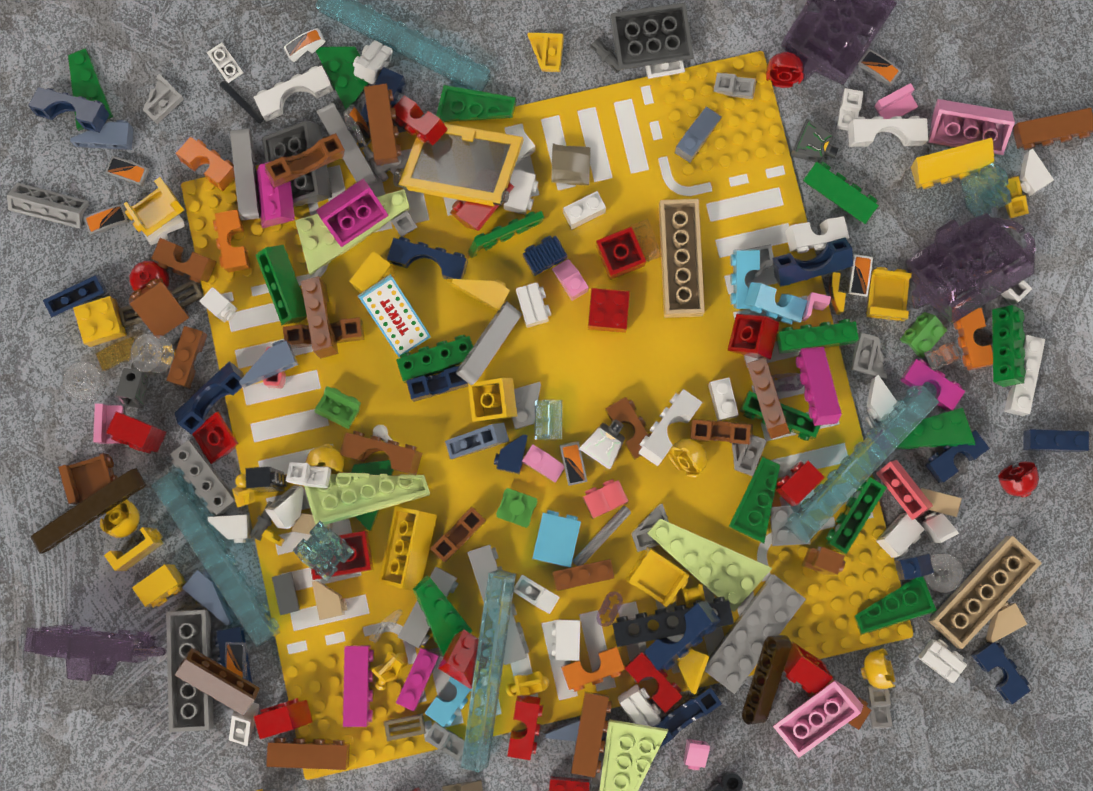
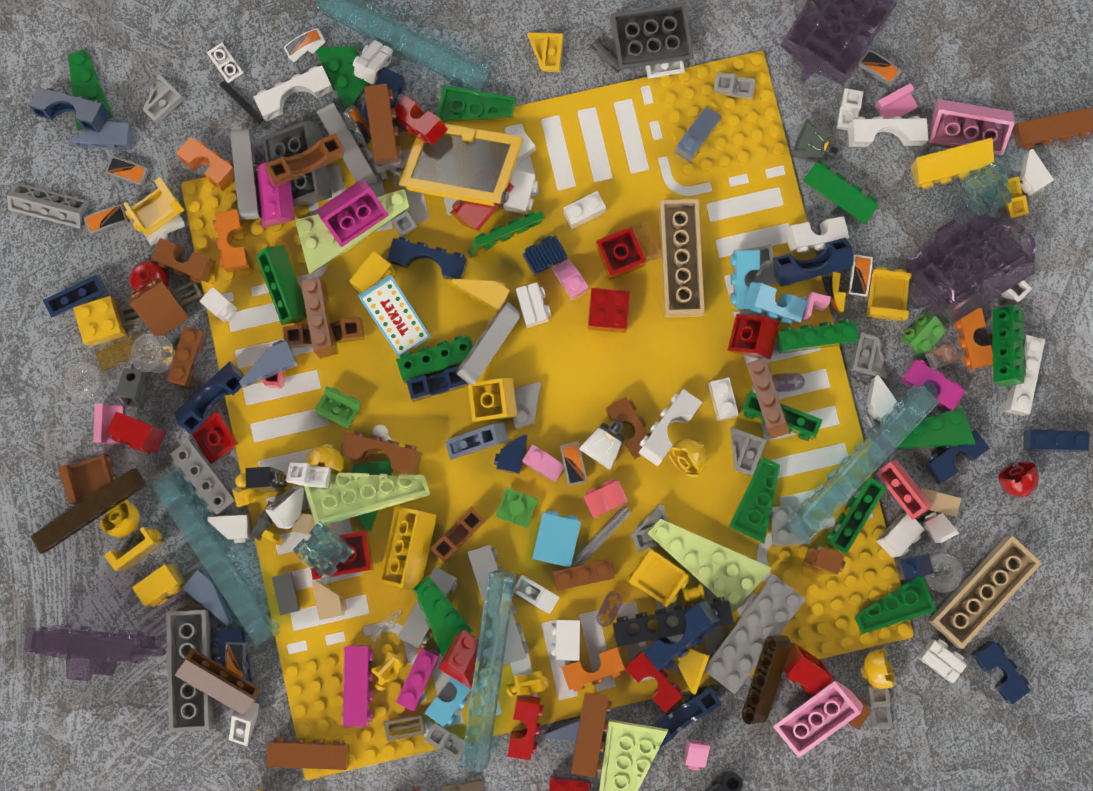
red brick [253,698,313,739] -> none
clear light blue hinge [534,400,562,440] -> none
dark tan slope [551,143,590,186] -> none
white brick [618,684,661,727] -> none
dark orange arch [691,419,753,445] -> none
red cylinder [766,52,804,88] -> none
red brick [775,460,825,507] -> none
dark pink brick [796,347,842,426] -> none
tan slope [986,601,1027,643] -> none

